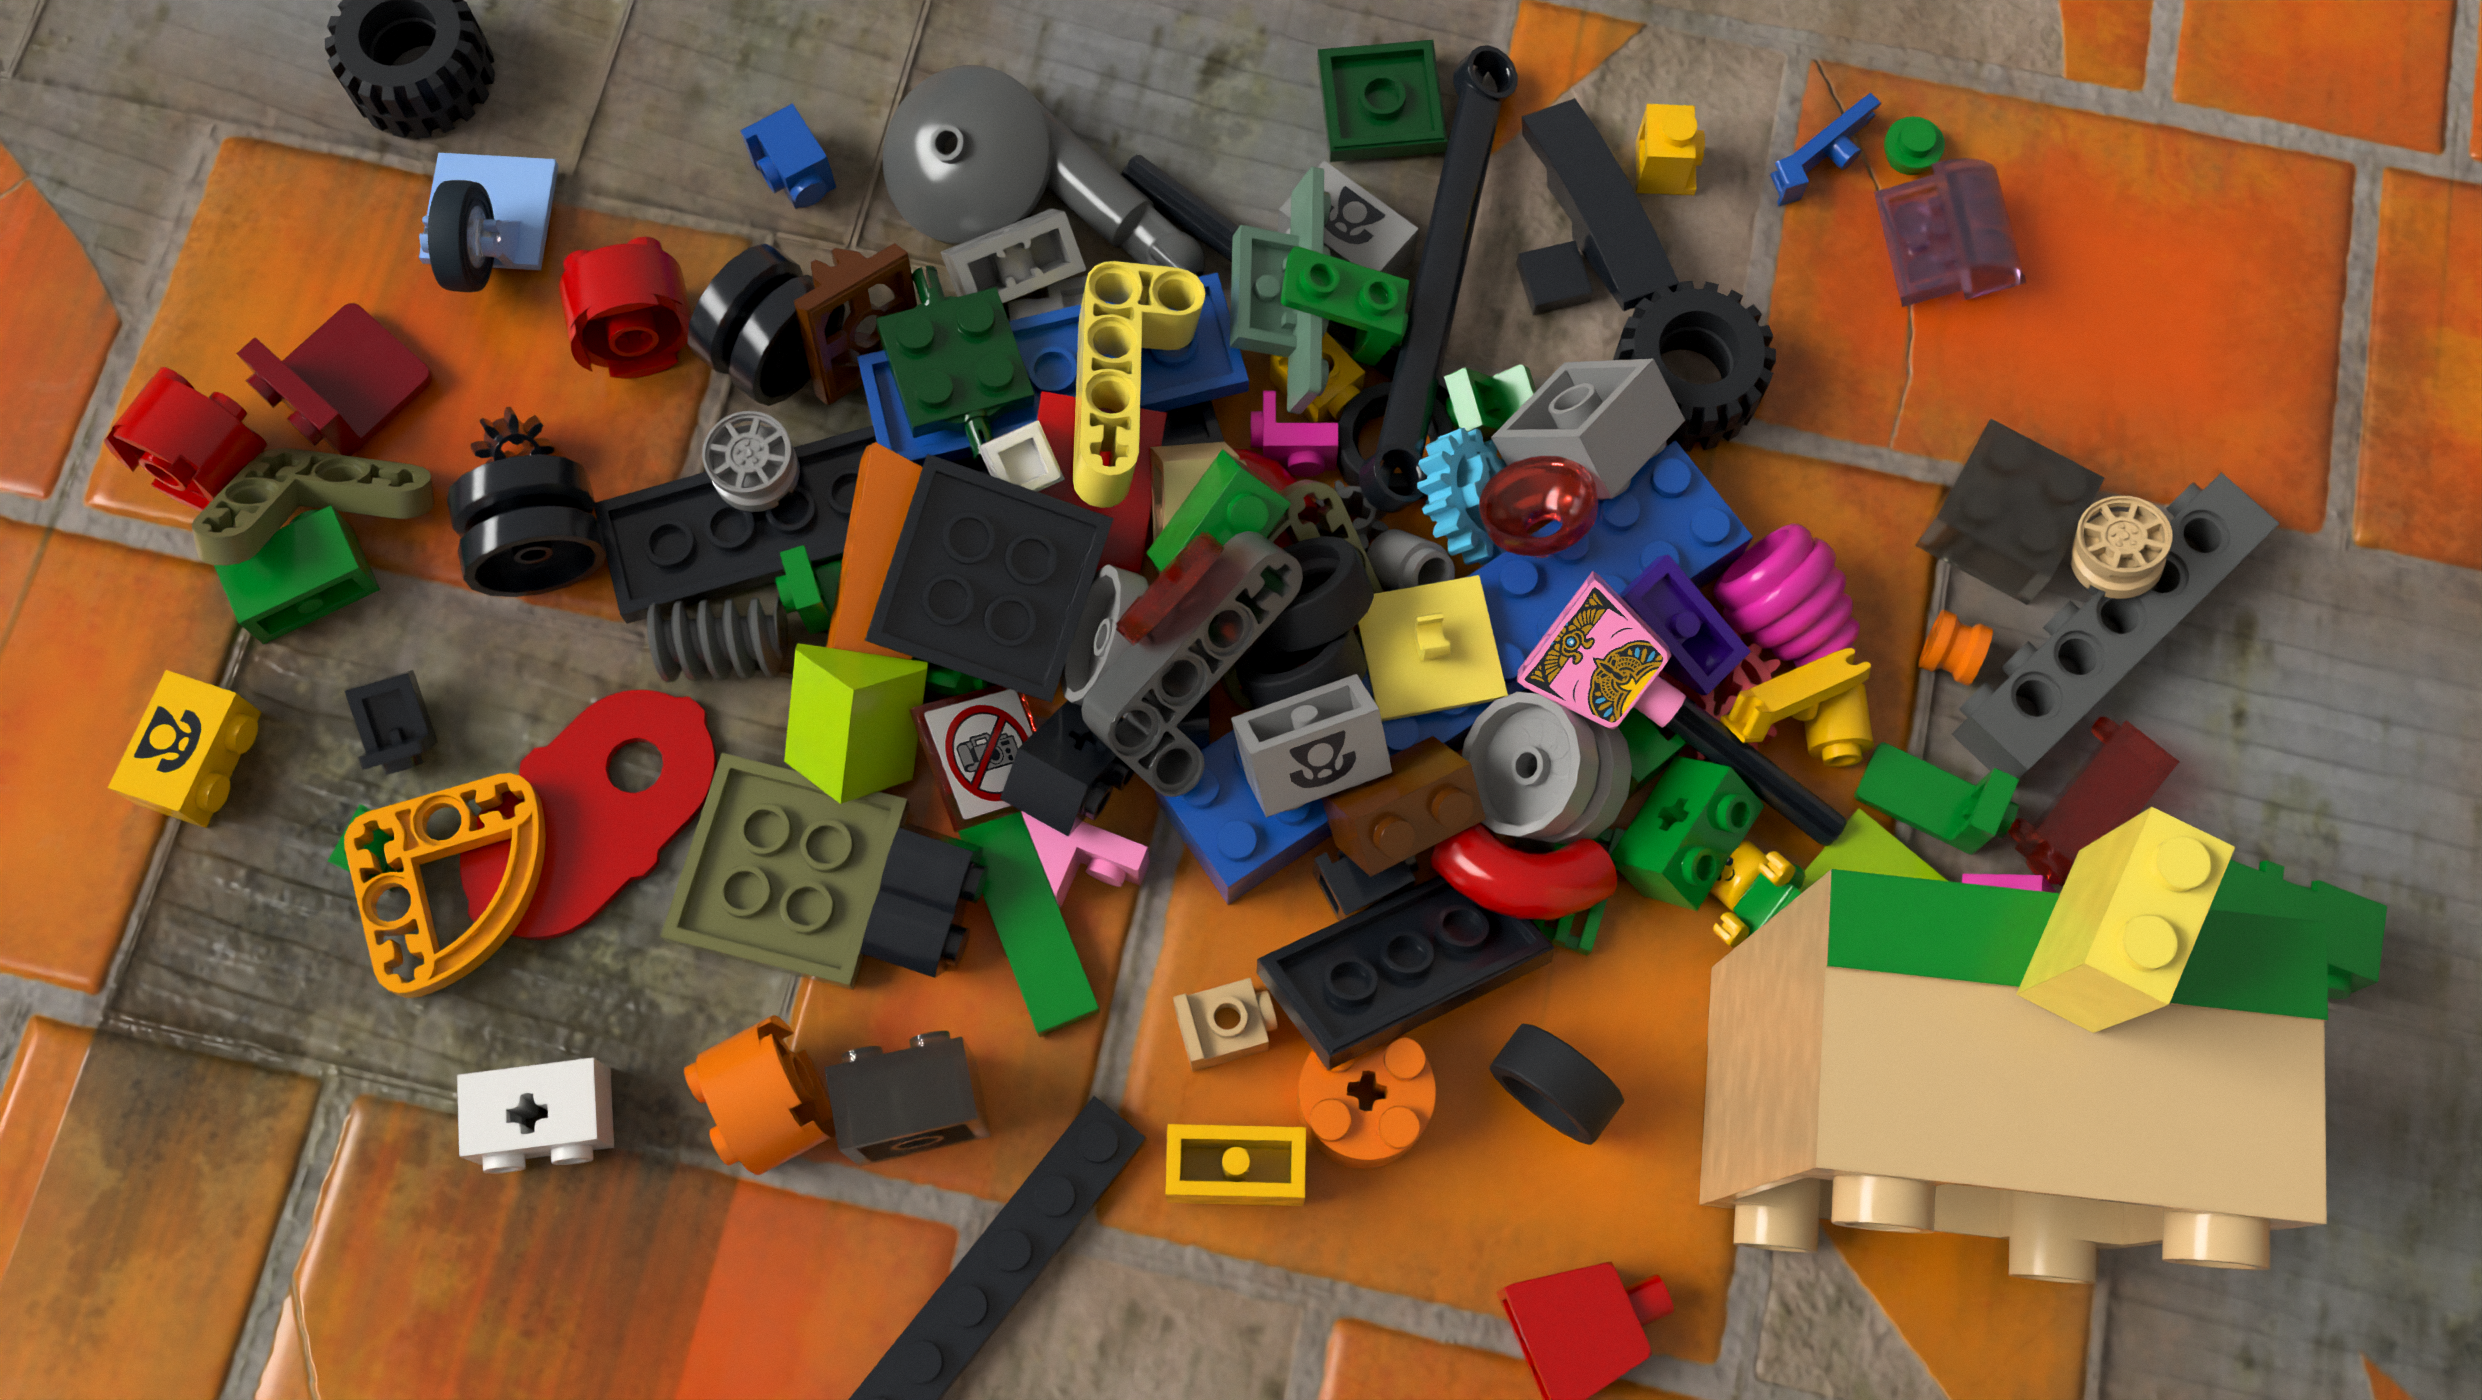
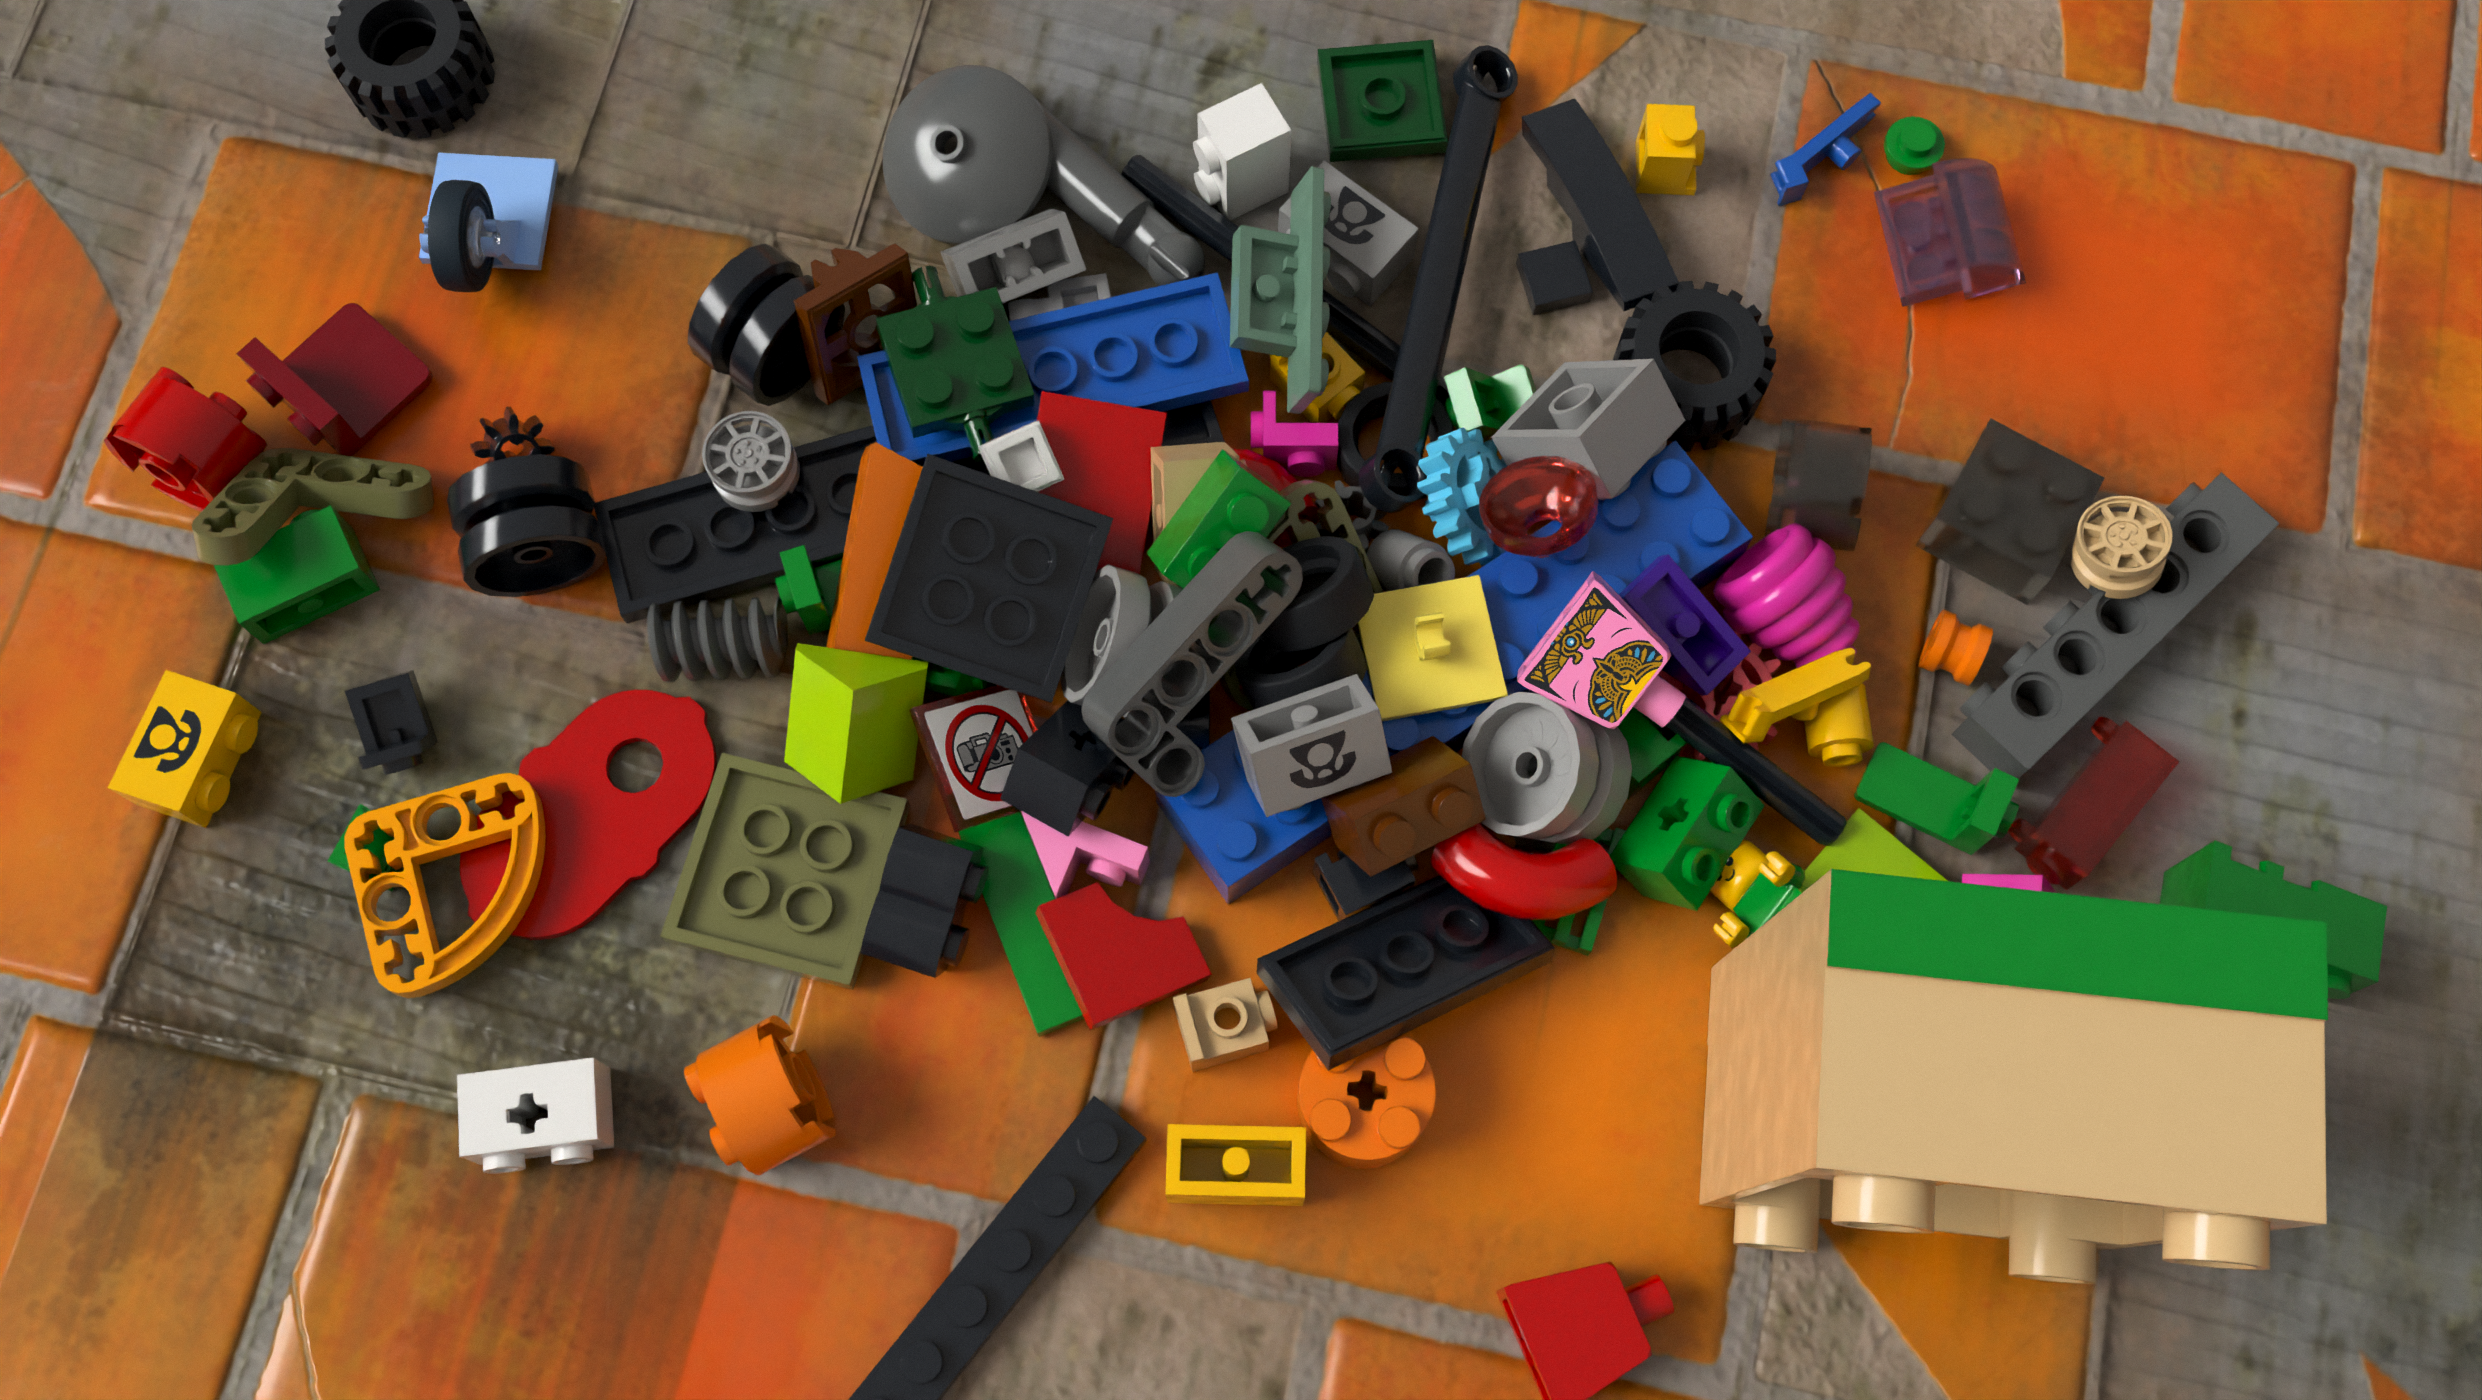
red brick [559,236,692,379] -> none
blue brick [740,103,837,209] -> none
clear smoke brick [824,1031,991,1166] -> none
light yellow beam [1073,261,1206,508] -> none
clear red tile [1115,531,1225,646] -> none
green bracket [1281,246,1409,366] -> none
black tyre [1489,1023,1624,1145] -> none
light yellow brick [2016,807,2235,1033] -> none
none -> red tile [1035,882,1212,1031]
none -> white brick [1193,83,1291,221]
none -> clear smoke brick [1764,418,1872,552]

